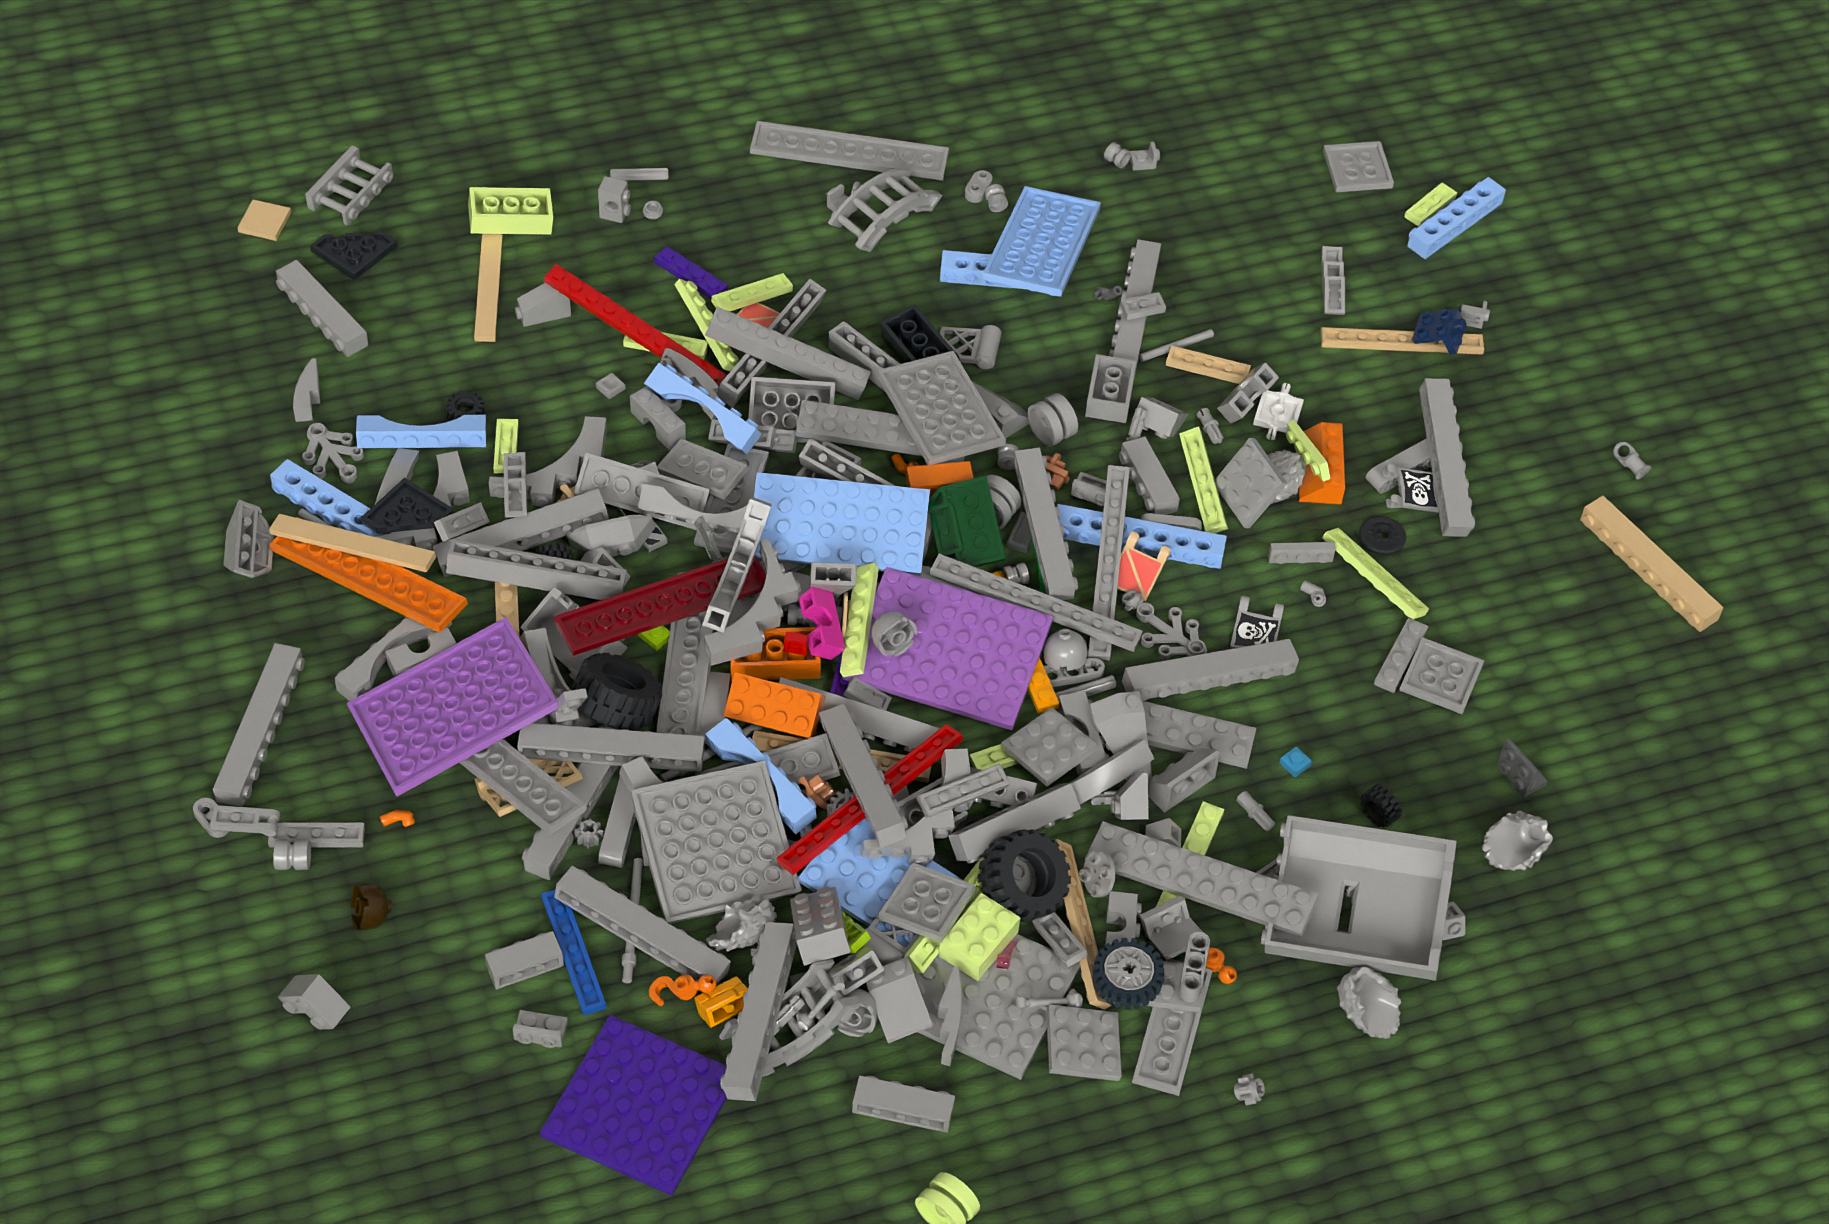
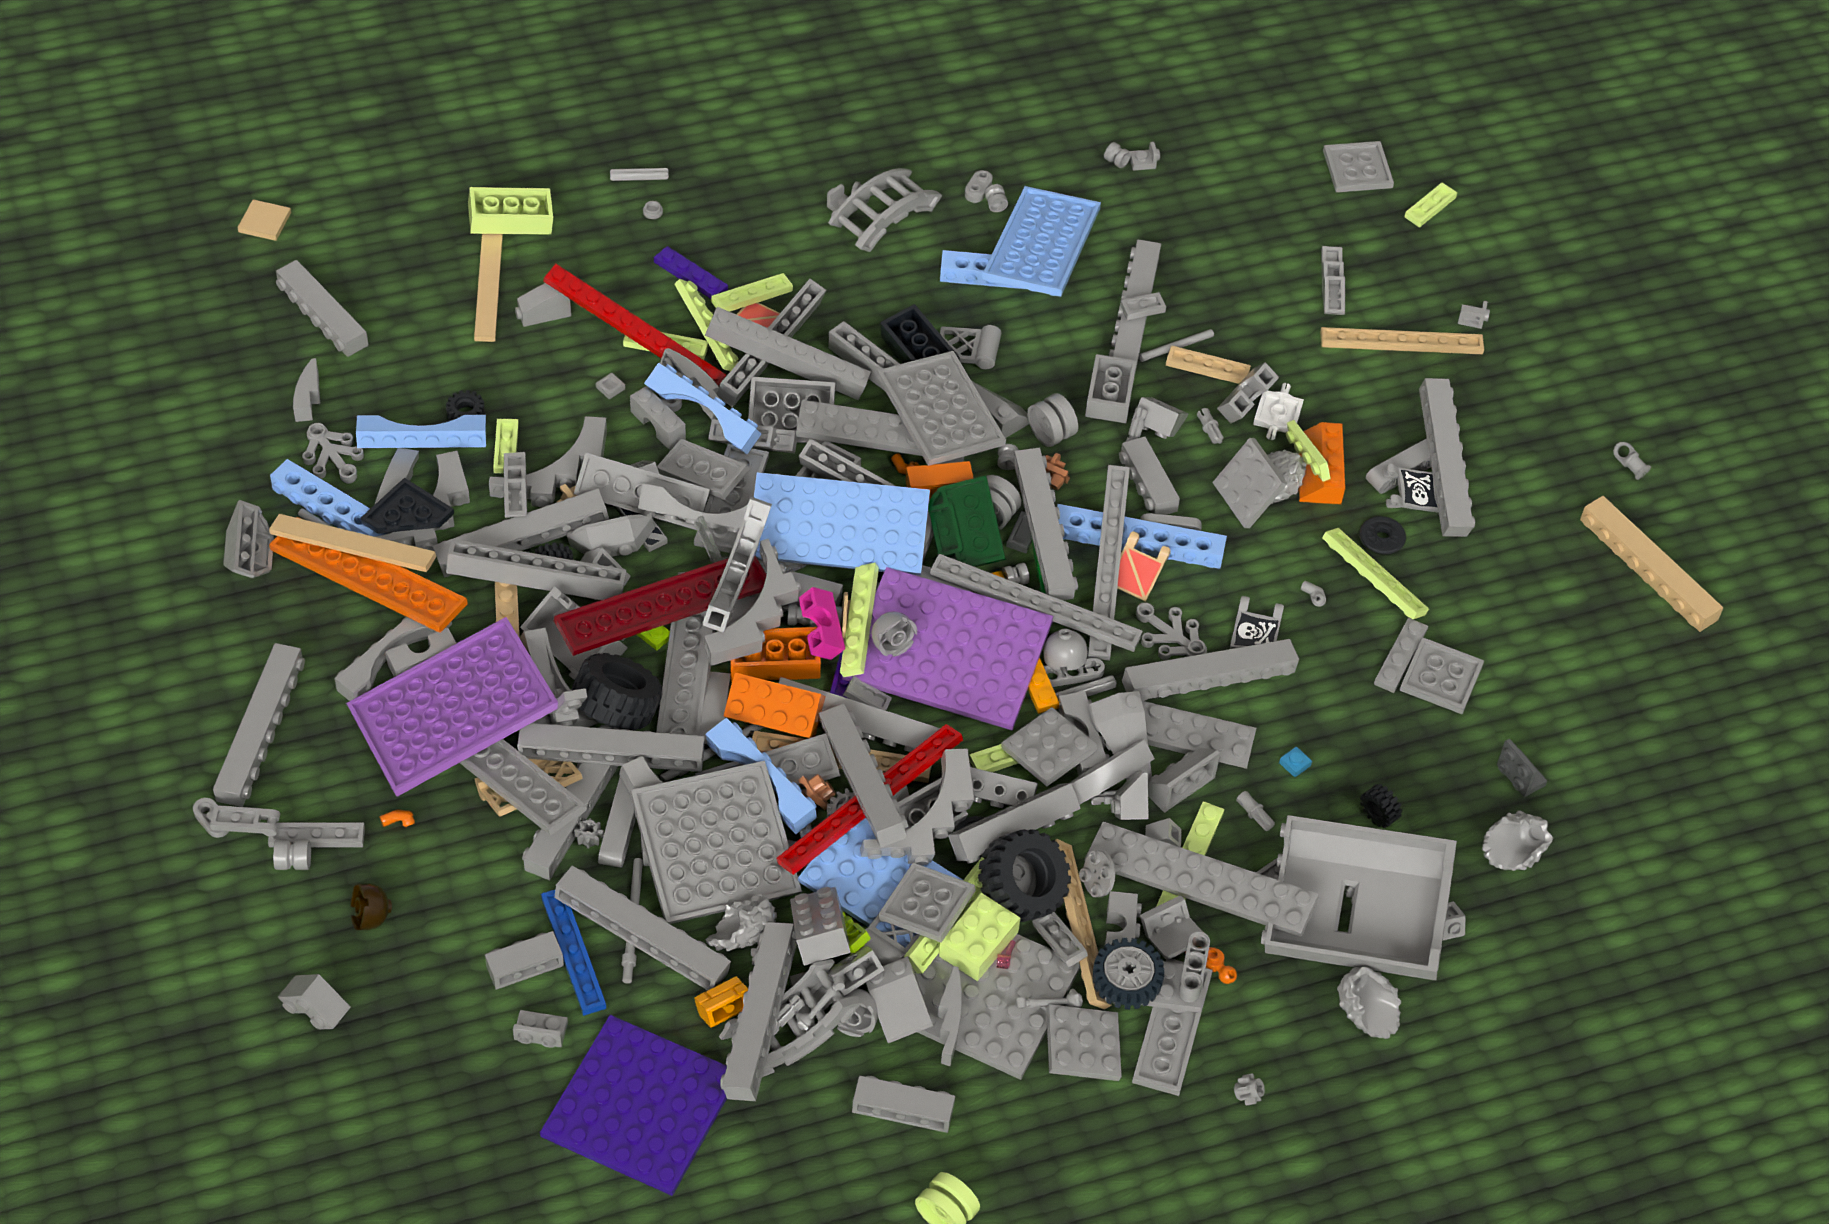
light grey fence [305,145,393,225] -> none
black plate [310,231,397,280] -> none
light grey plate [434,502,490,542] -> none
light grey brick [598,176,631,223] -> none
orange piece [649,974,716,1006] -> none
light grey plate [750,121,949,181] -> none
red plate [784,632,808,656] -> none
light grey slope [809,563,856,597] -> none
light grey tile [916,764,1010,819] -> none
light grey bracket [1071,472,1107,506] -> none
dark grey arm [1093,286,1122,301] -> none
light grey plate [1122,589,1144,611] -> none
yellowish green plate [1179,426,1228,534] -> none
light grey plate [1268,542,1336,564] -> none
light blue brick [1408,177,1506,259] -> none
dark blue bracket [1412,308,1467,355] -> none

